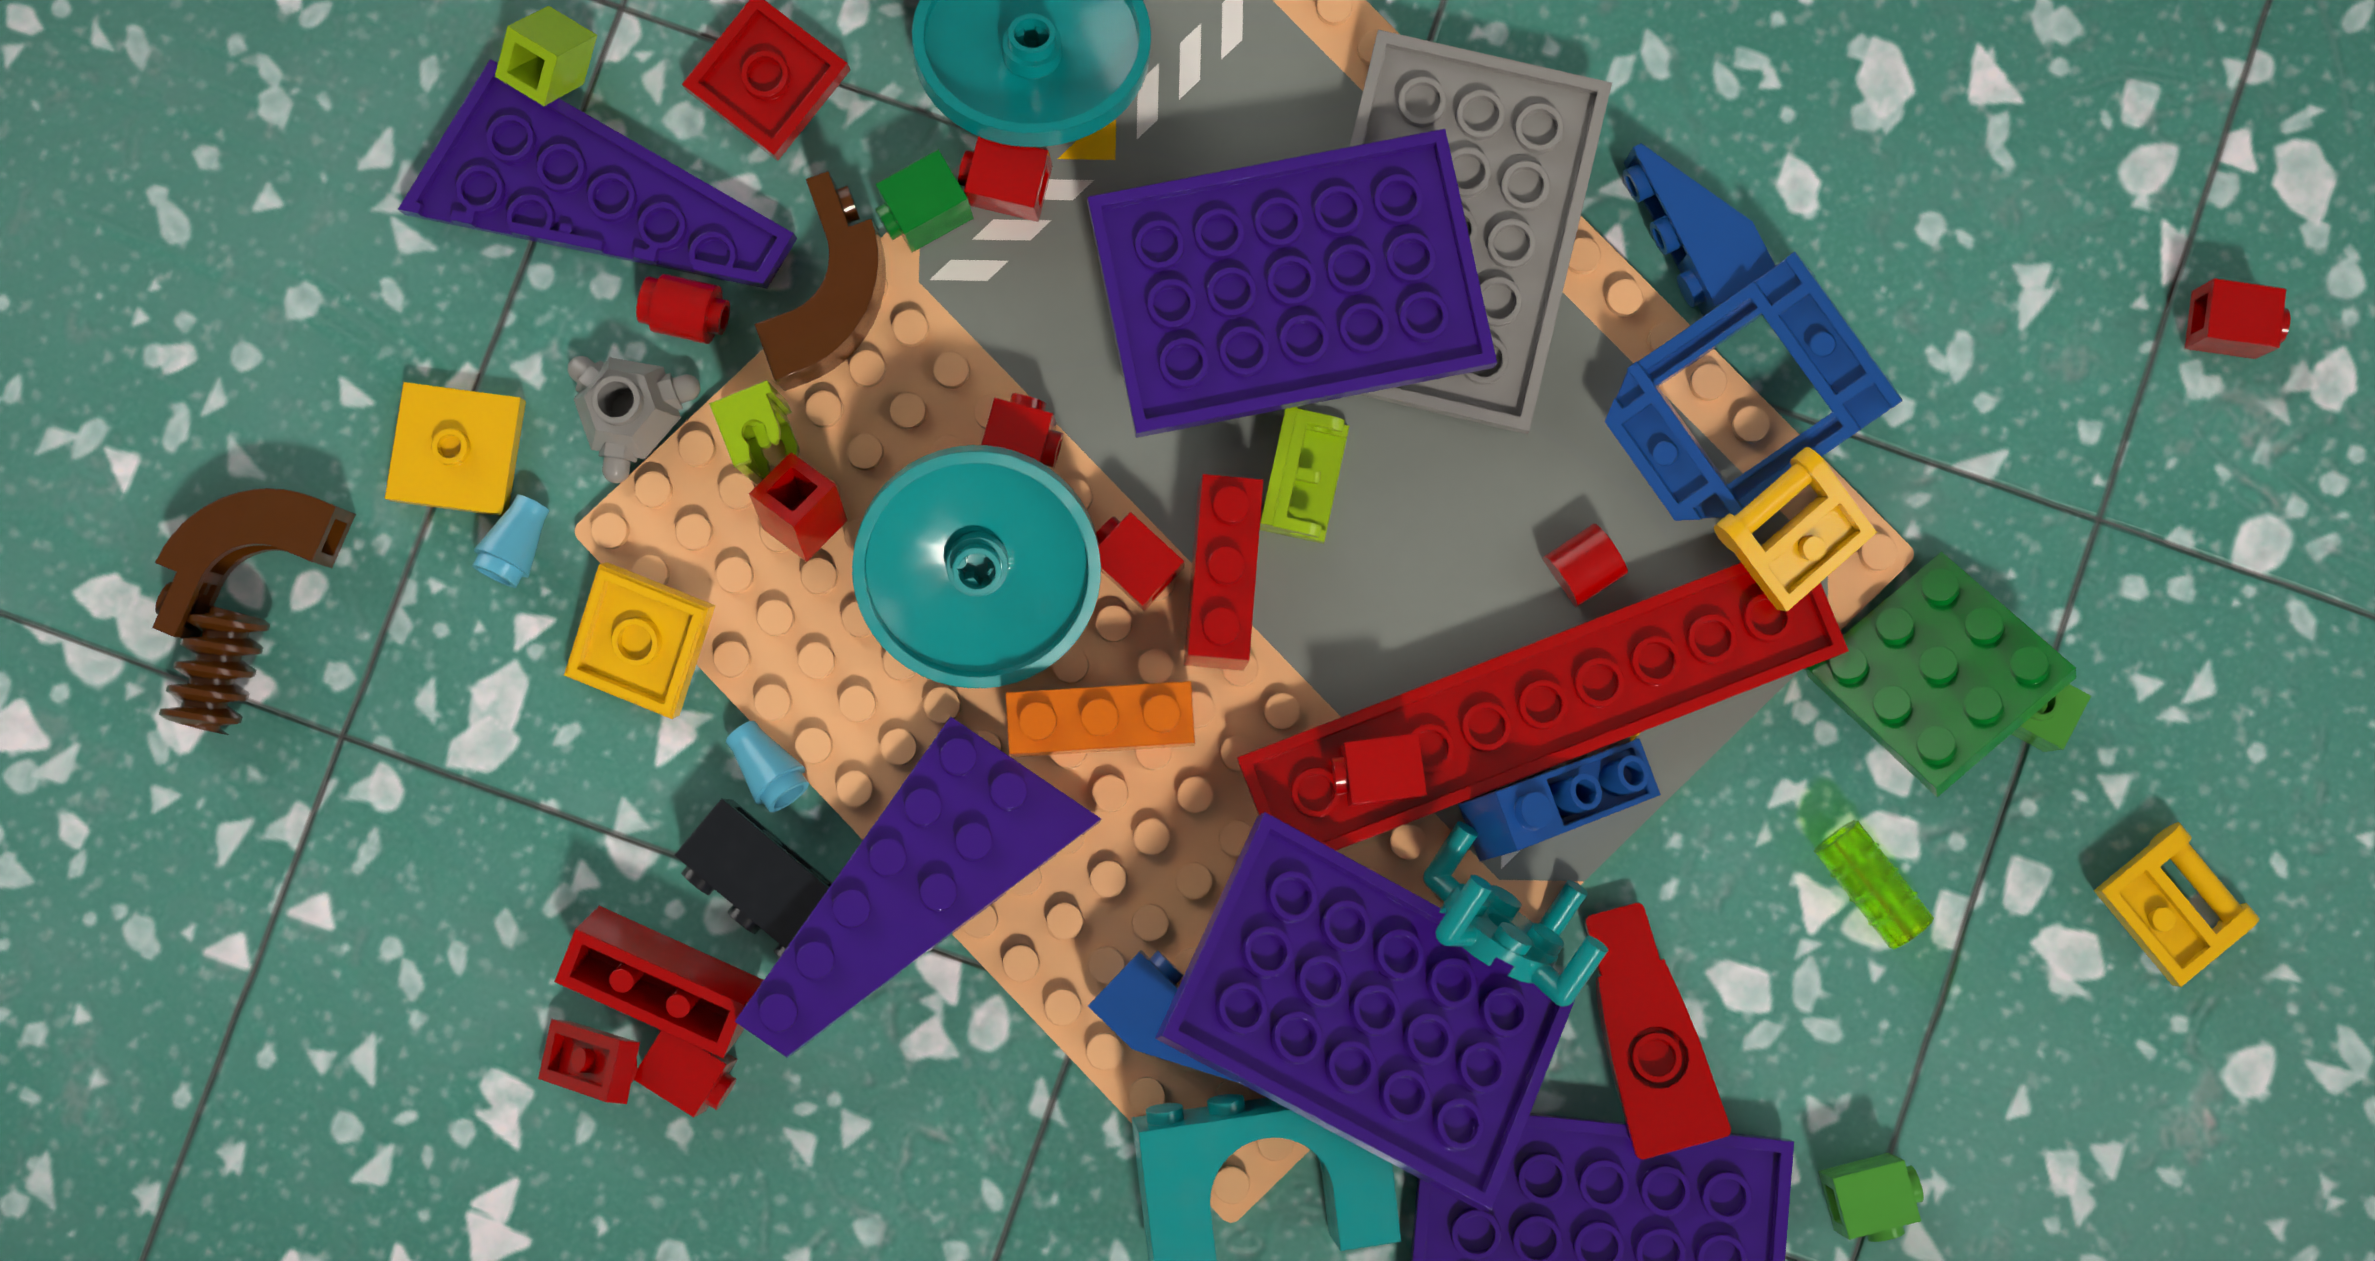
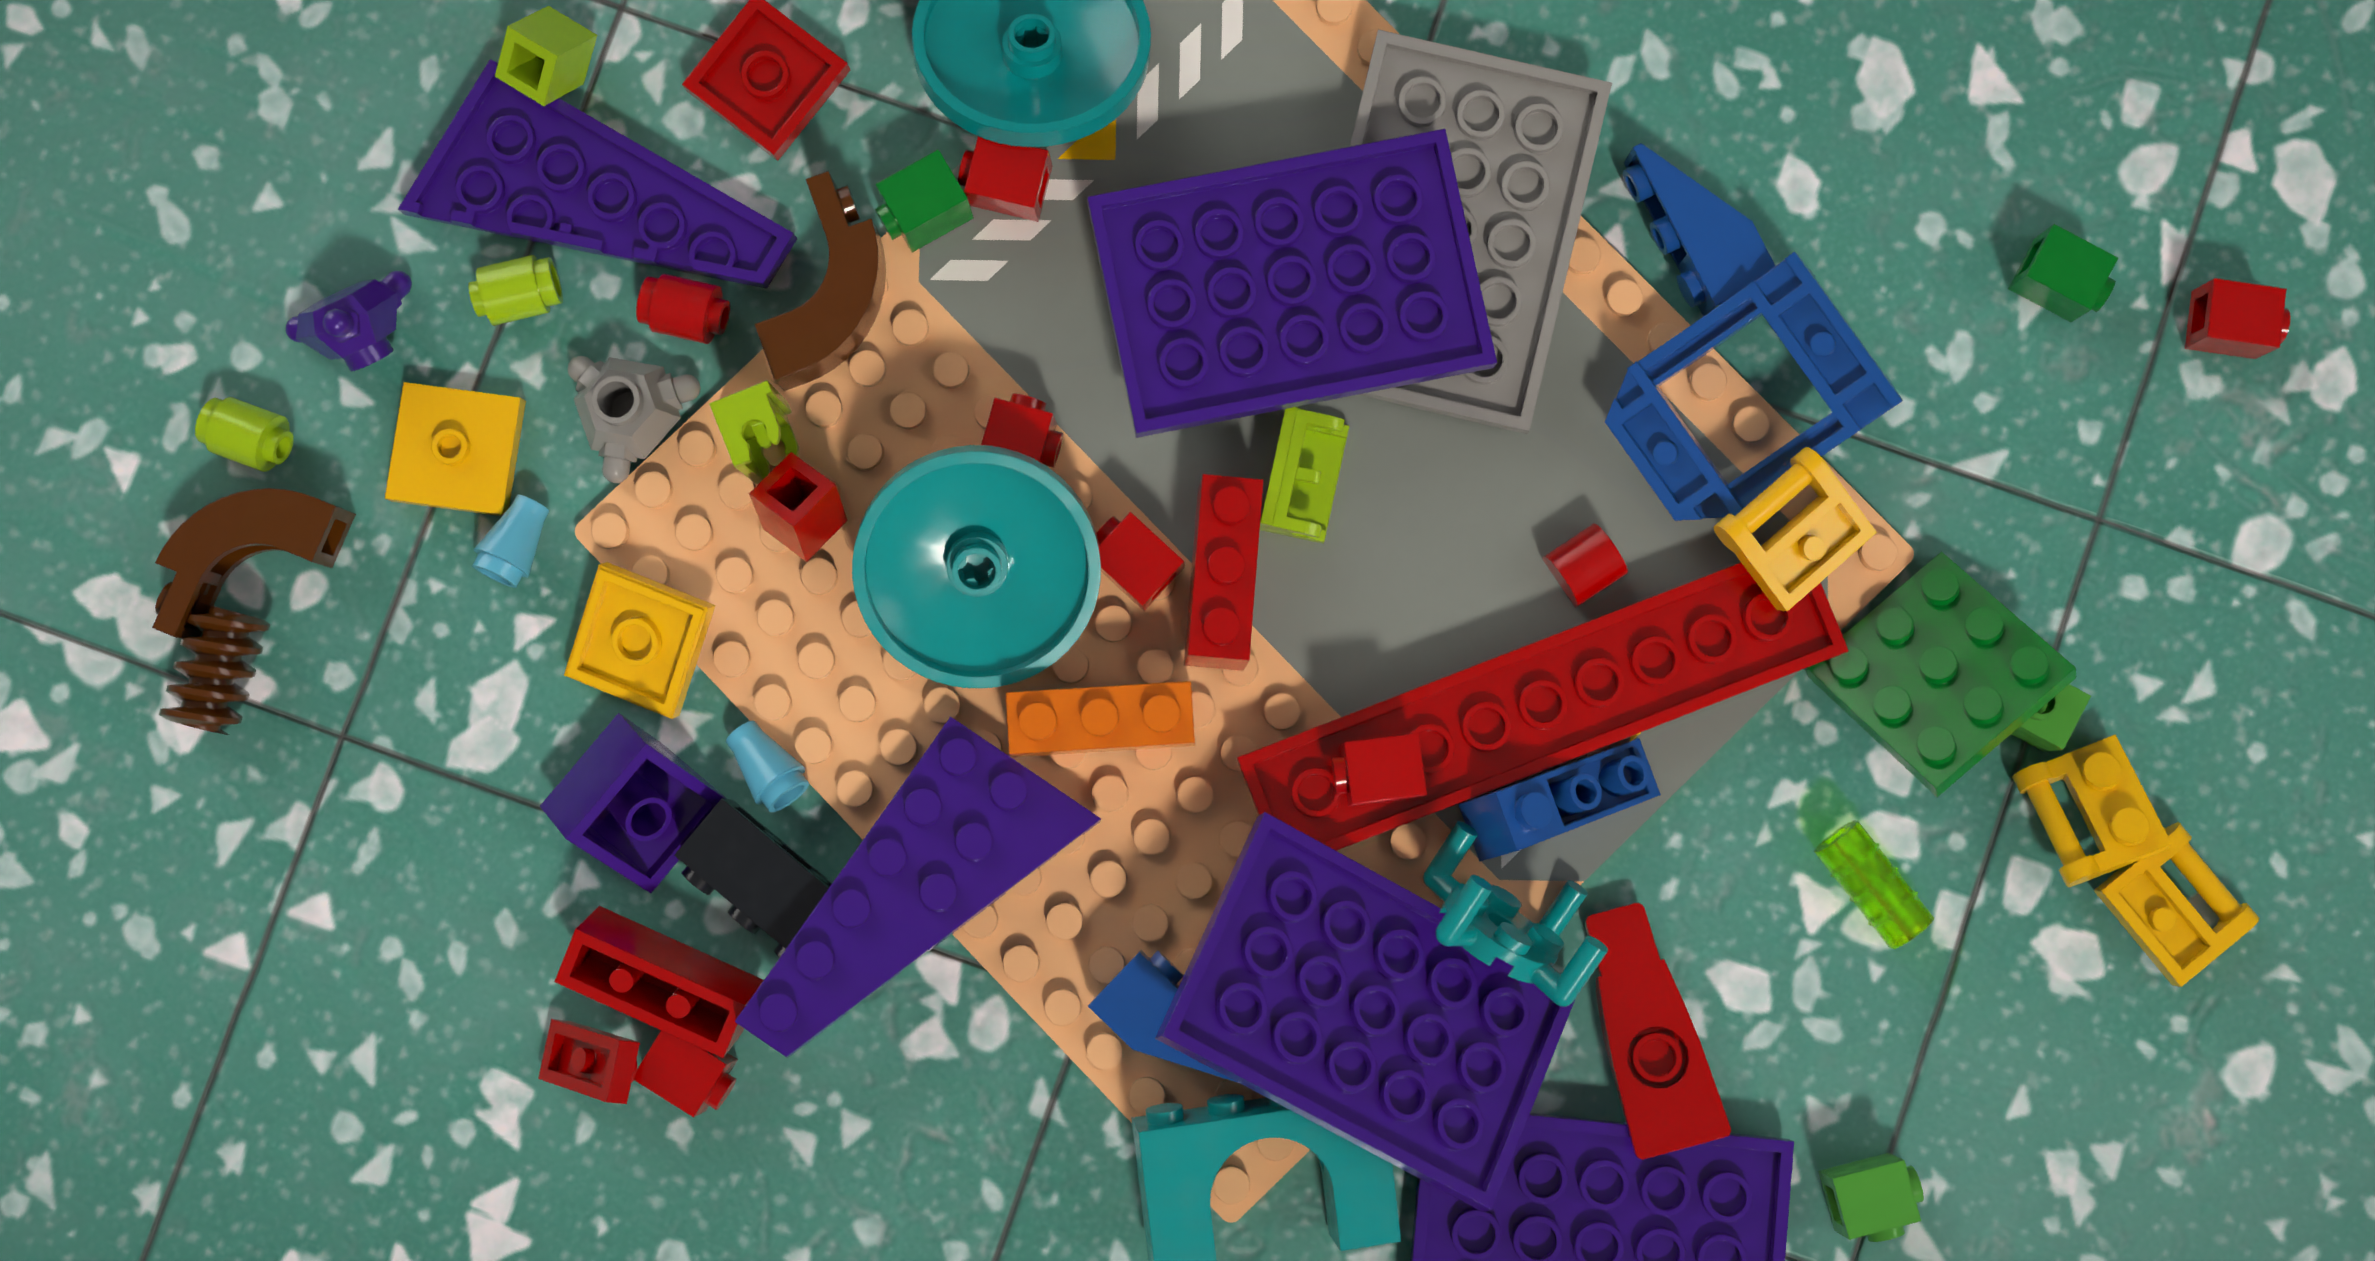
none -> lime brick [195,397,294,472]
none -> dark purple rock [285,271,412,372]
none -> lime brick [468,255,563,326]
none -> dark purple slope [540,713,727,893]
none -> green brick [2008,224,2118,322]
none -> yellow plate [2012,734,2172,887]

